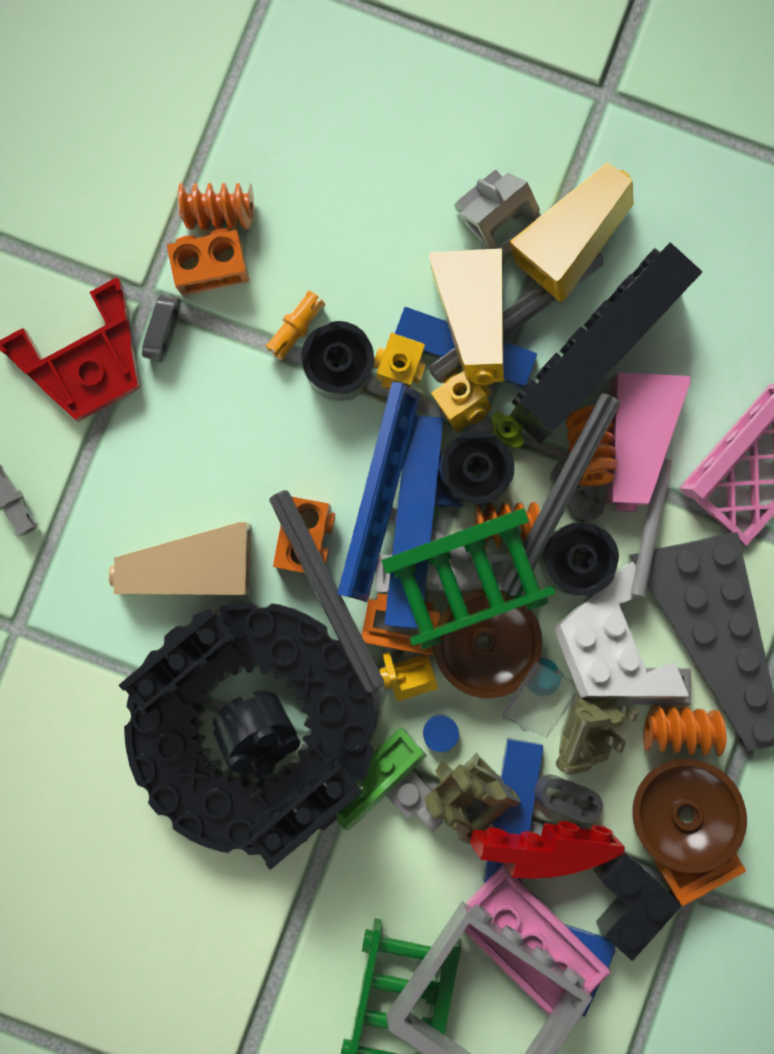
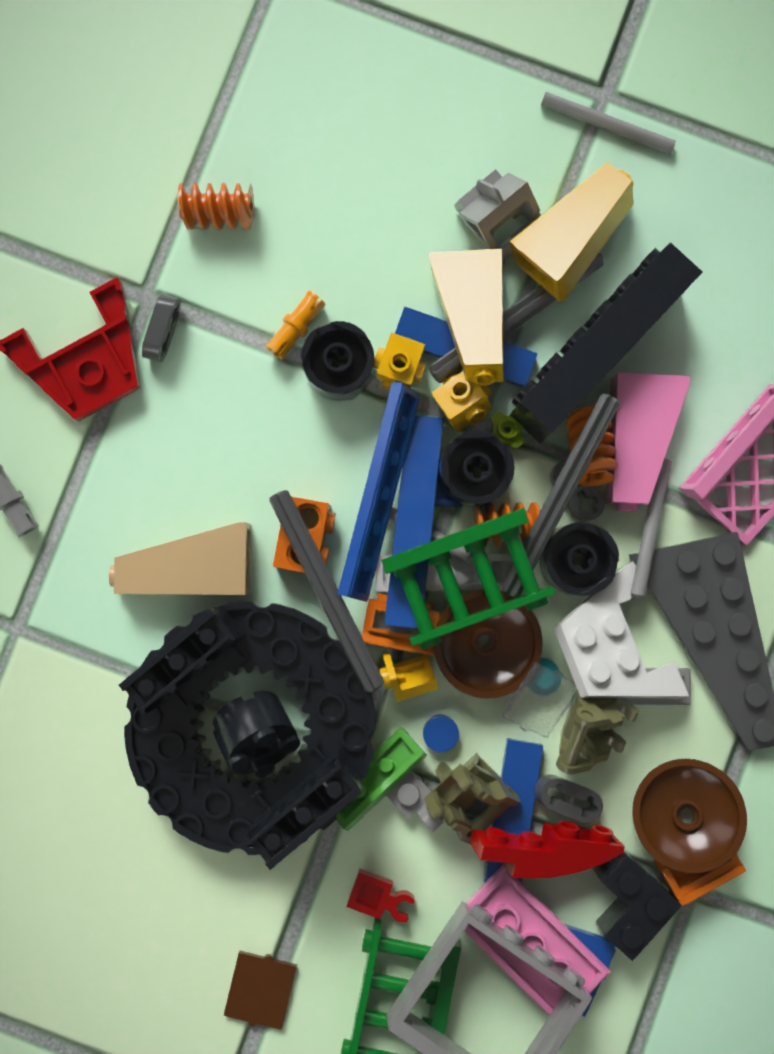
orange brick [166,228,250,296] -> none
orange piece [643,705,727,757] -> none
none -> reddish brown piece [223,950,297,1030]
none -> red plate [346,868,415,923]
none -> light grey bar [541,92,676,154]

